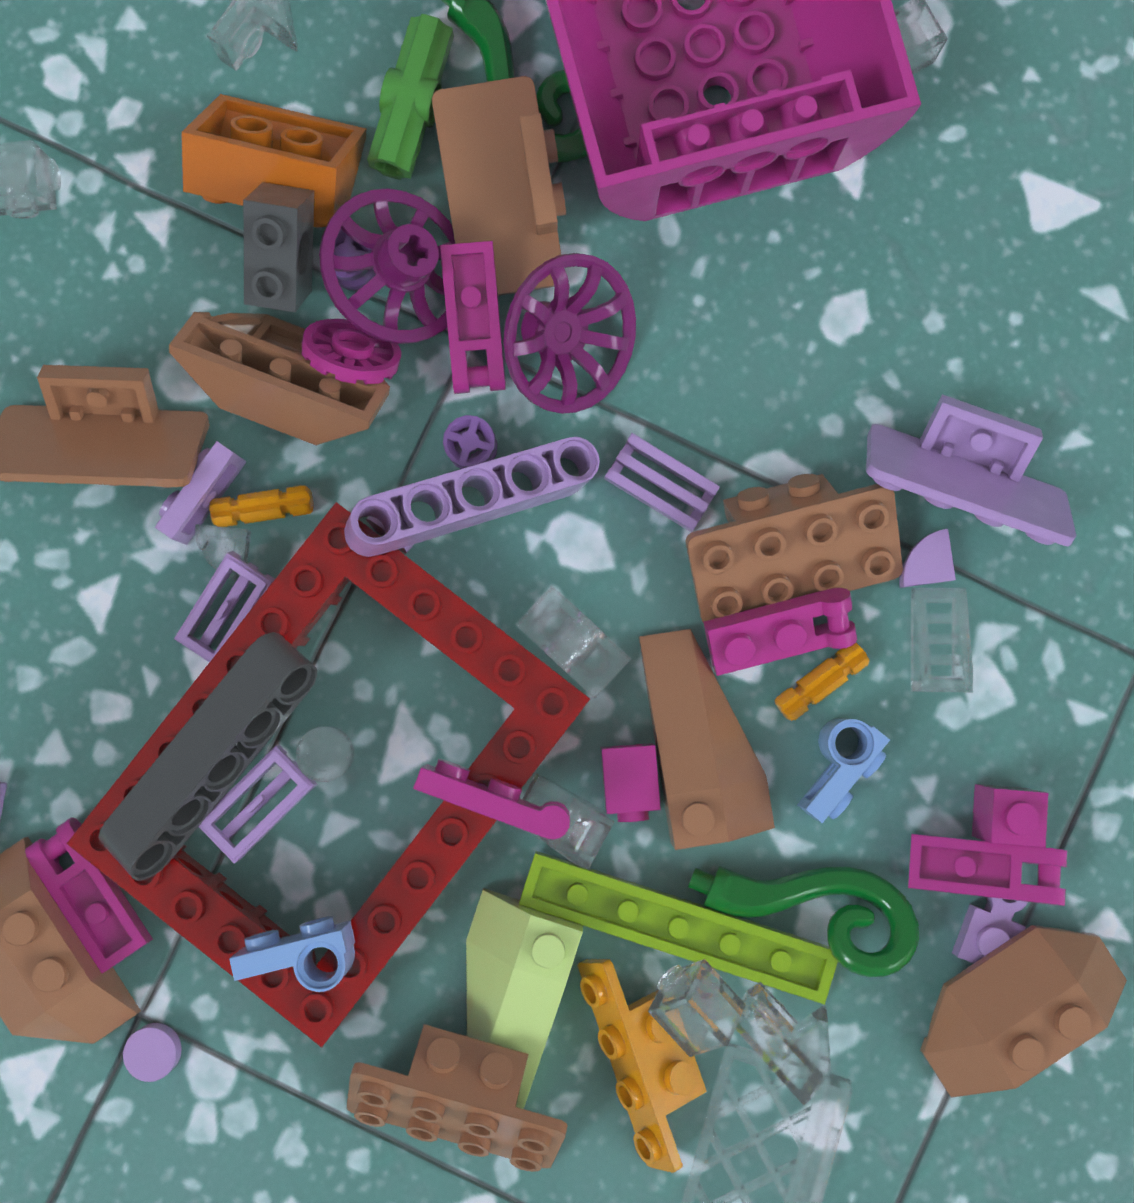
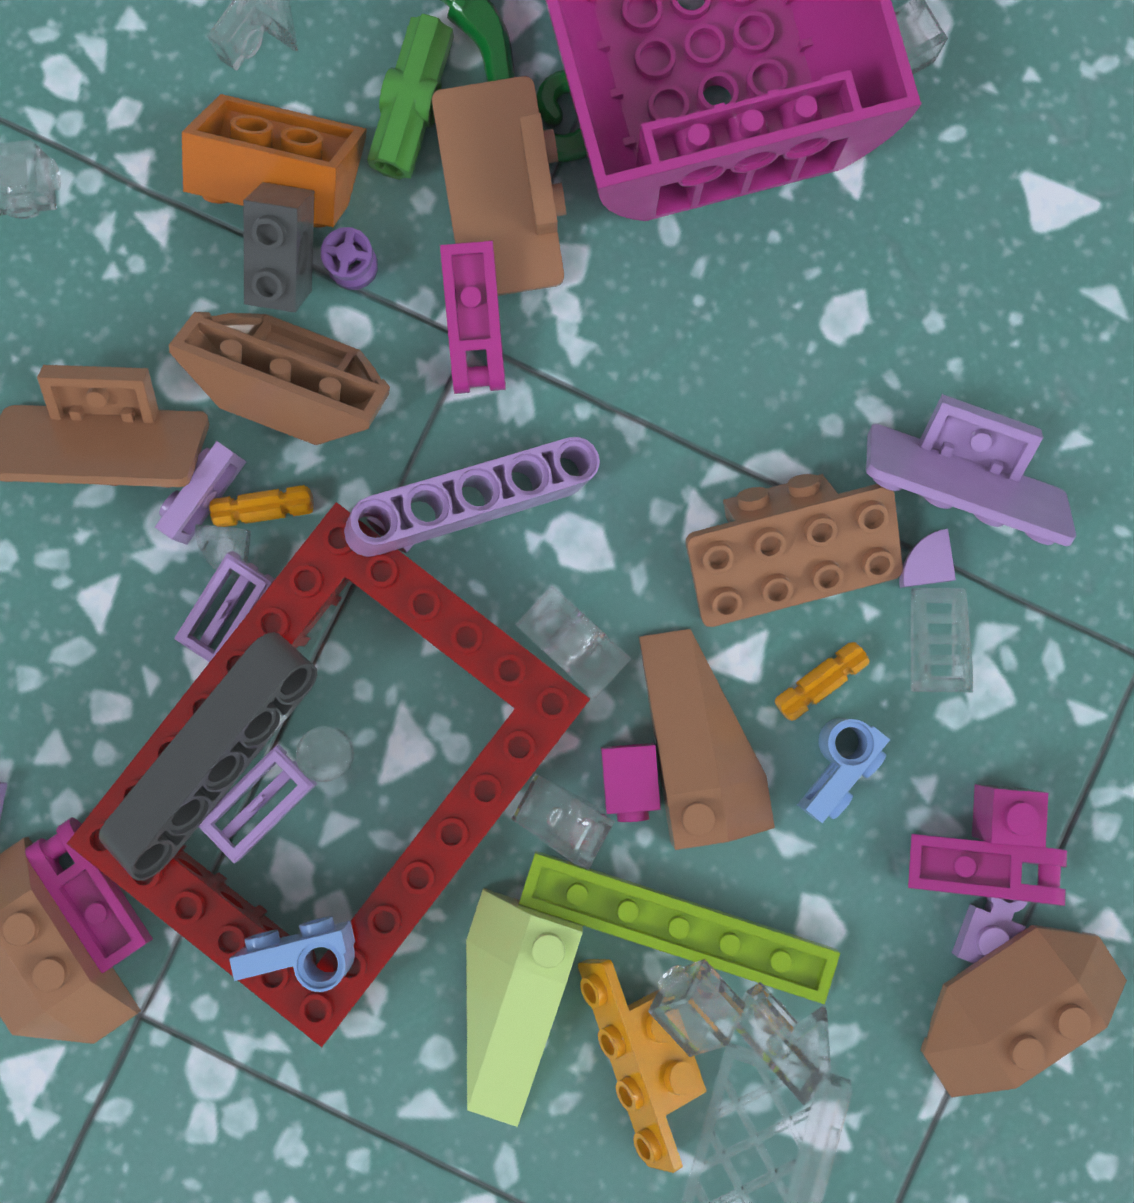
lavender tile [123,1023,182,1082] -> none
dark pink wheel [302,318,401,384] -> none
magenta wheel [319,189,455,344] -> none
nougat bracket [347,1024,568,1172] -> none
dark pink plate [413,759,570,840] -> none
medium lavender wheel [443,415,498,469] -> none
magenta wheel [503,253,636,414] -> none
lavender tile [604,433,720,533] -> none
green plant [688,866,919,977] -> none
dark pink plate [703,588,857,676] -> none

